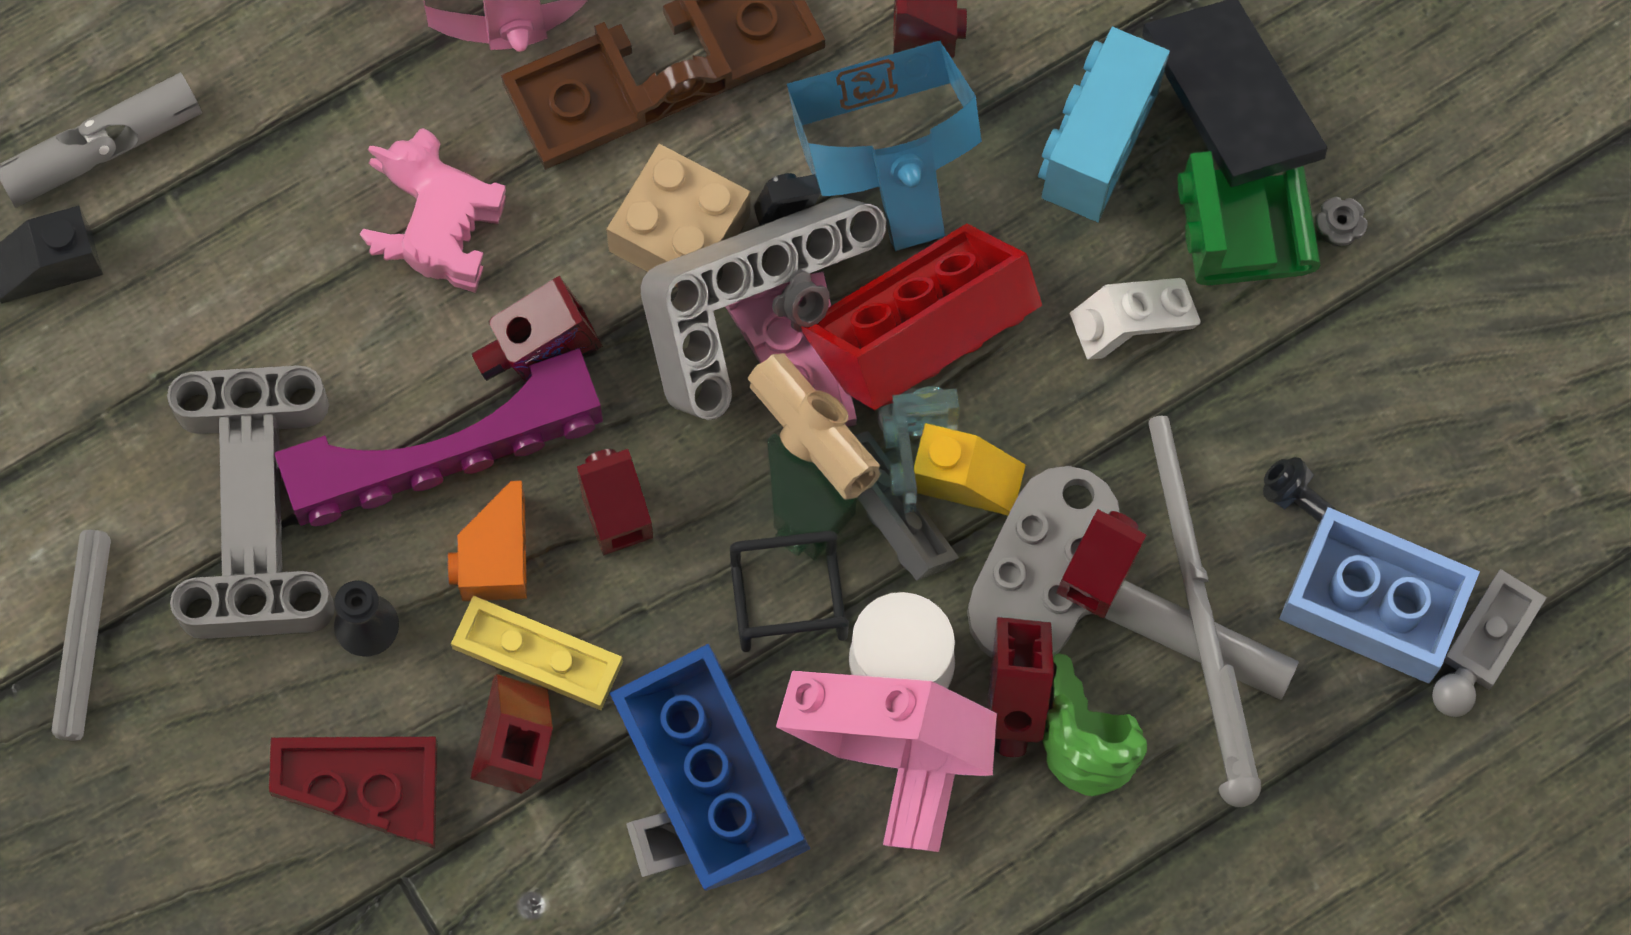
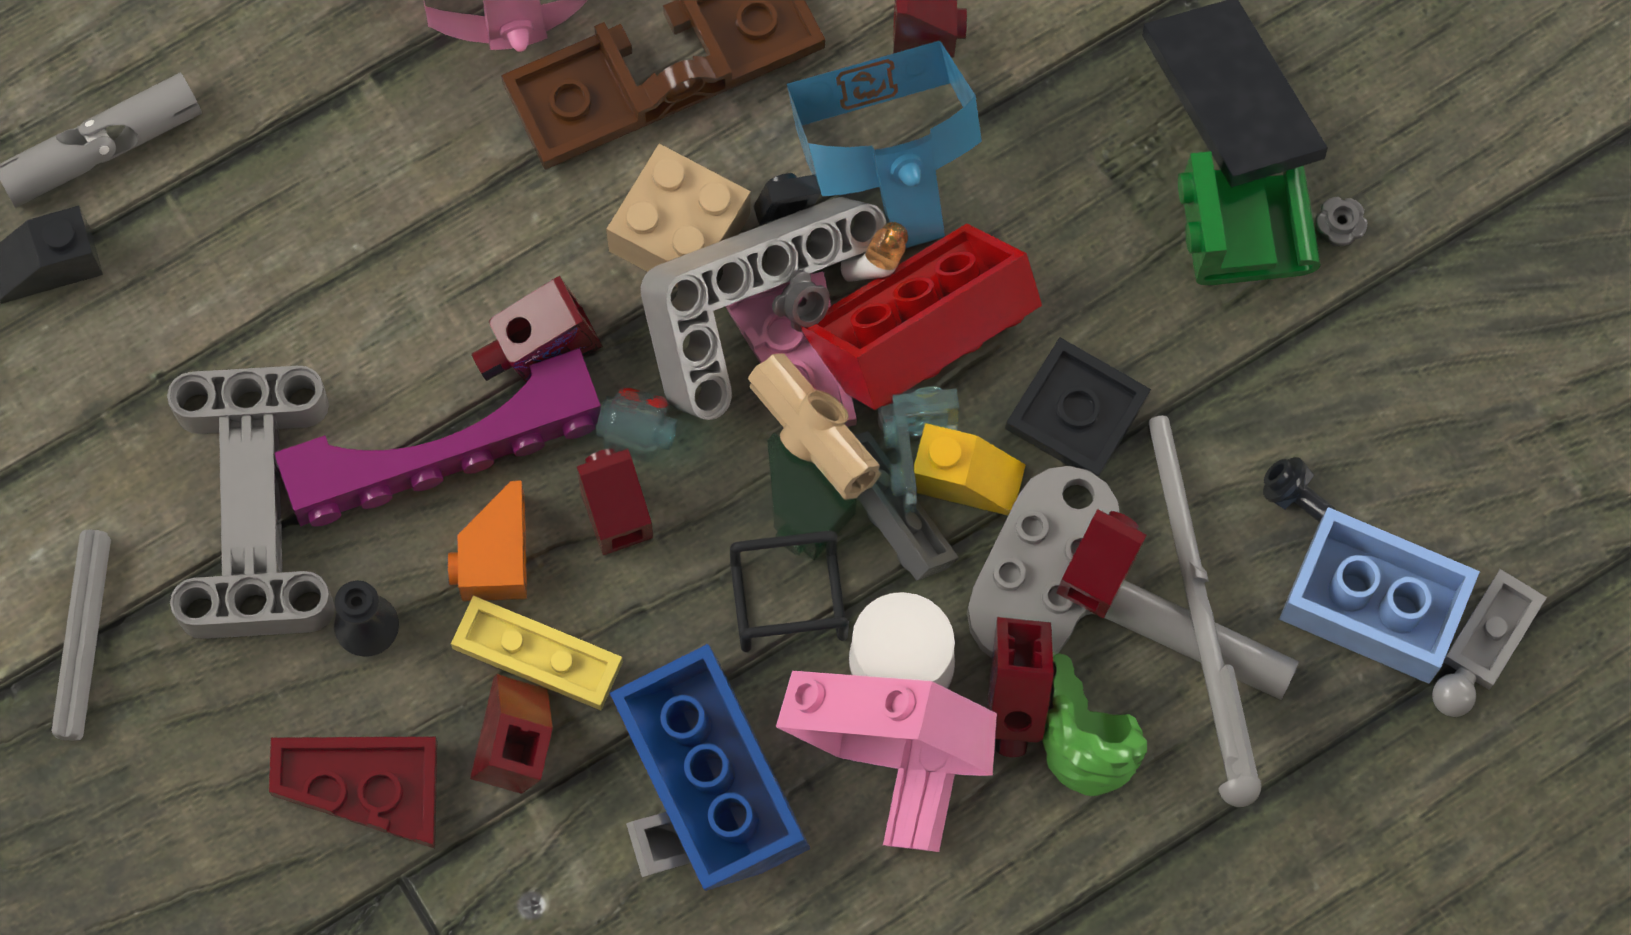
bright pink animal [360,128,506,293] -> none
medium azure brick [1038,26,1170,222] -> none
white bracket [1070,278,1201,360] -> none
none -> clear light blue head [596,387,678,463]
none -> clear orange arm [841,222,908,282]
none -> black plate [1005,337,1151,477]

